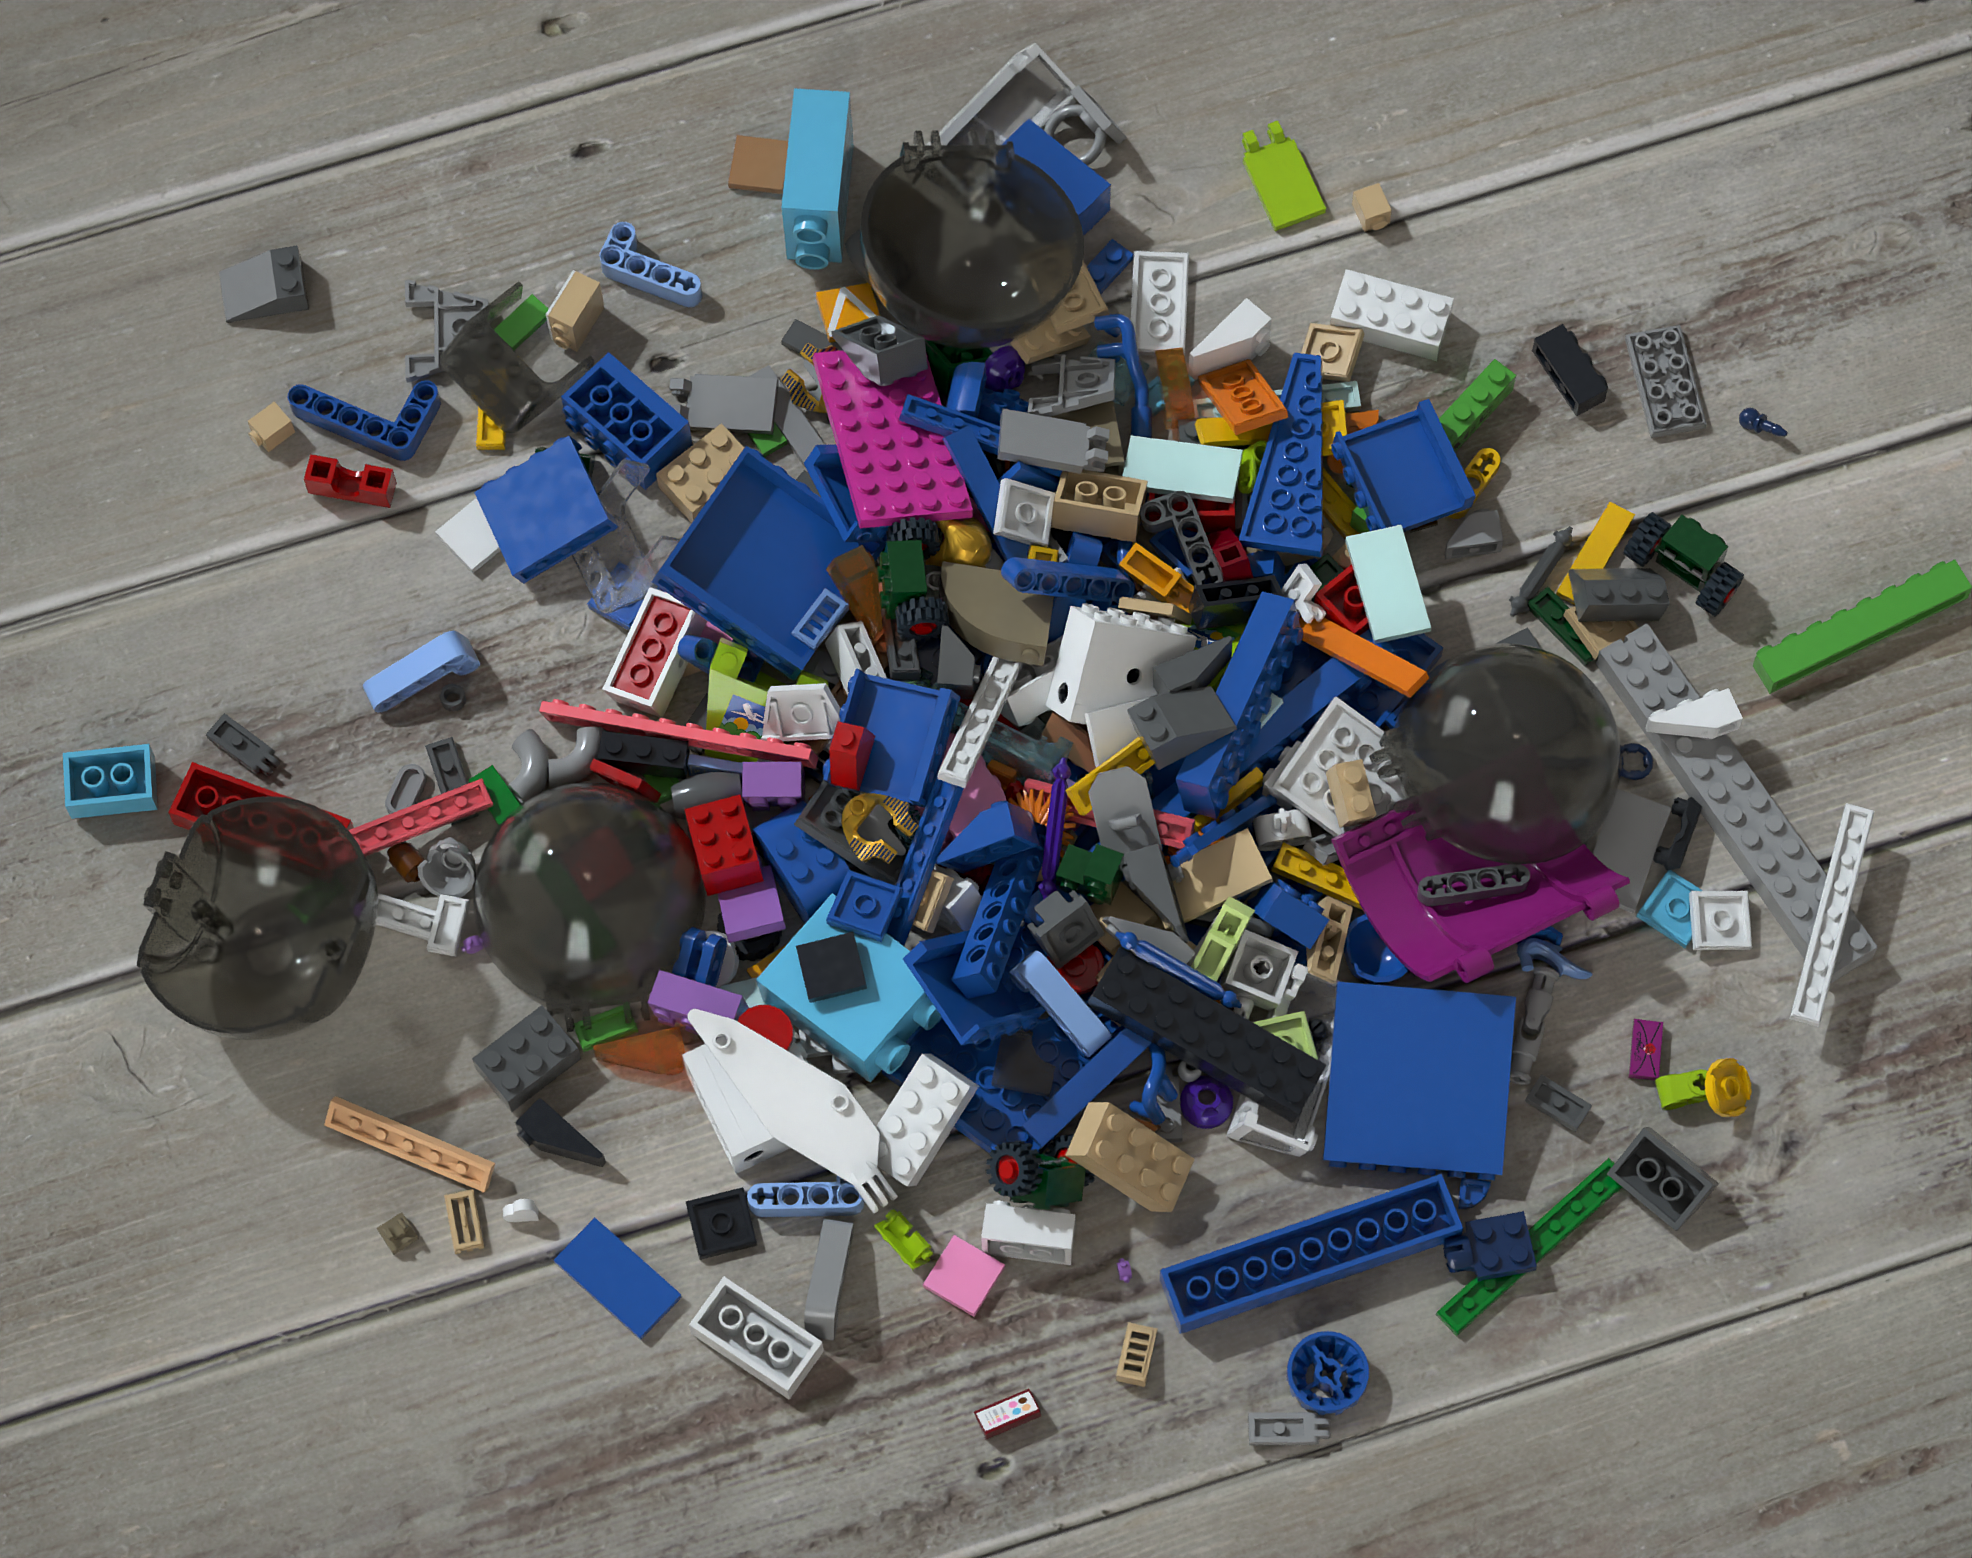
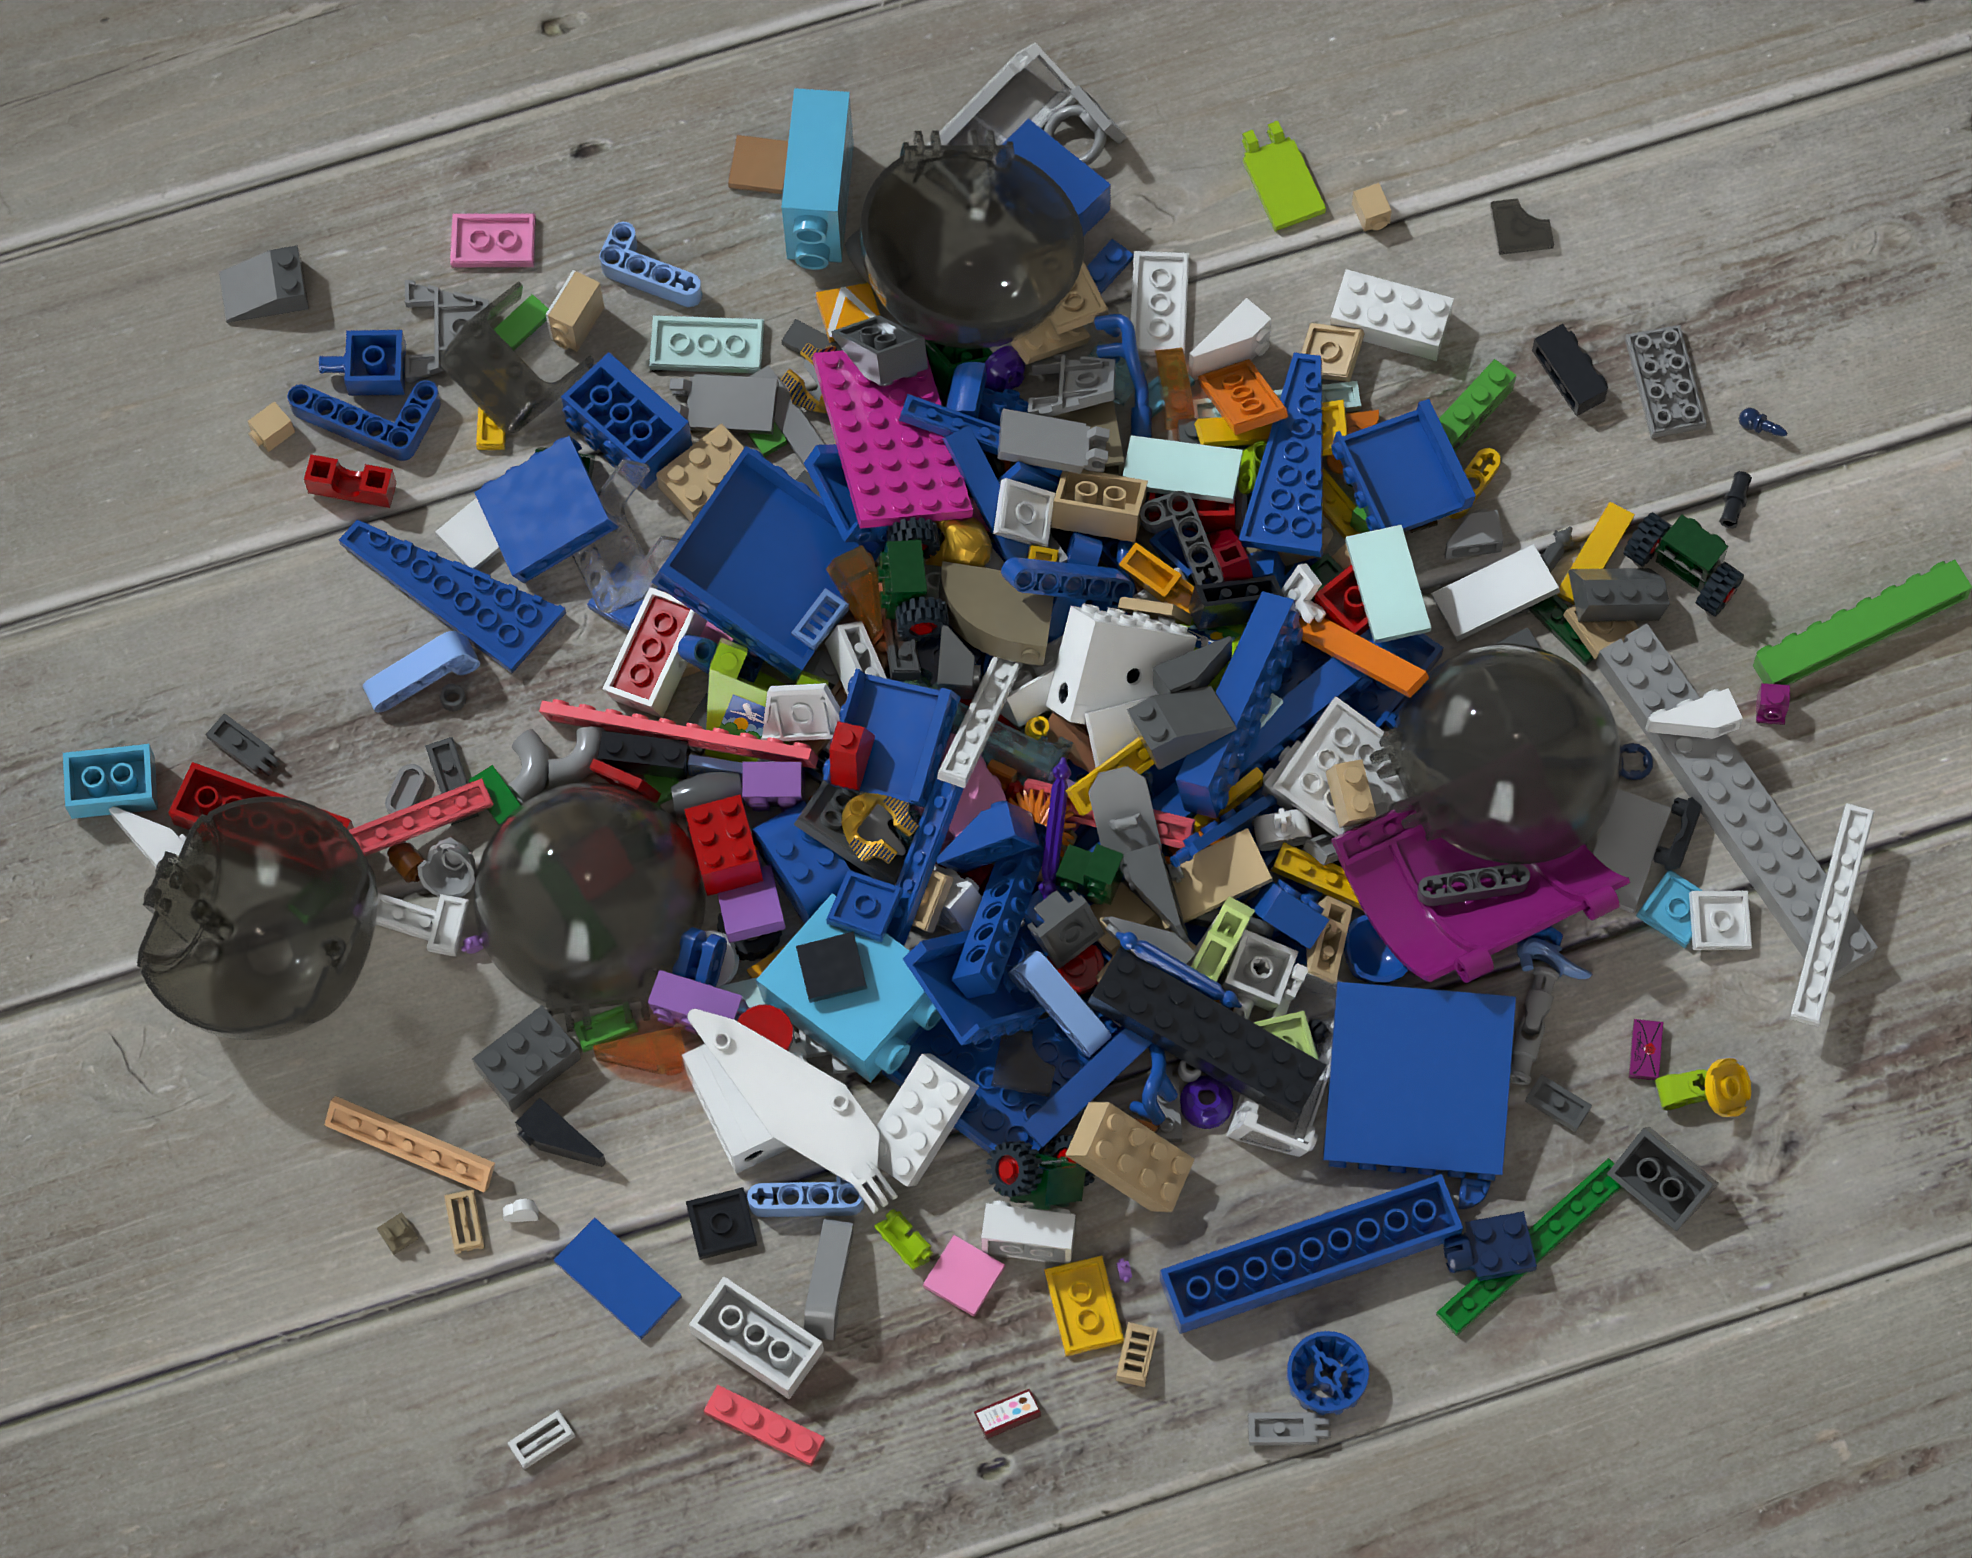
none -> white slope [109,806,194,881]
none -> blue brick [319,330,406,396]
none -> blue wing [339,520,566,674]
none -> bright pink tile [450,213,536,268]
none -> white tile [508,1410,575,1470]
none -> light aqua tile [649,316,764,374]
none -> coral plate [704,1384,825,1466]
none -> yellow axle [1024,716,1049,741]
none -> yellow tile [1044,1255,1124,1356]
none -> white tile [1431,544,1560,642]
none -> clear smoke tile [1490,198,1554,255]
none -> black pin [1719,471,1752,529]
none -> magenta brick [1756,683,1790,725]

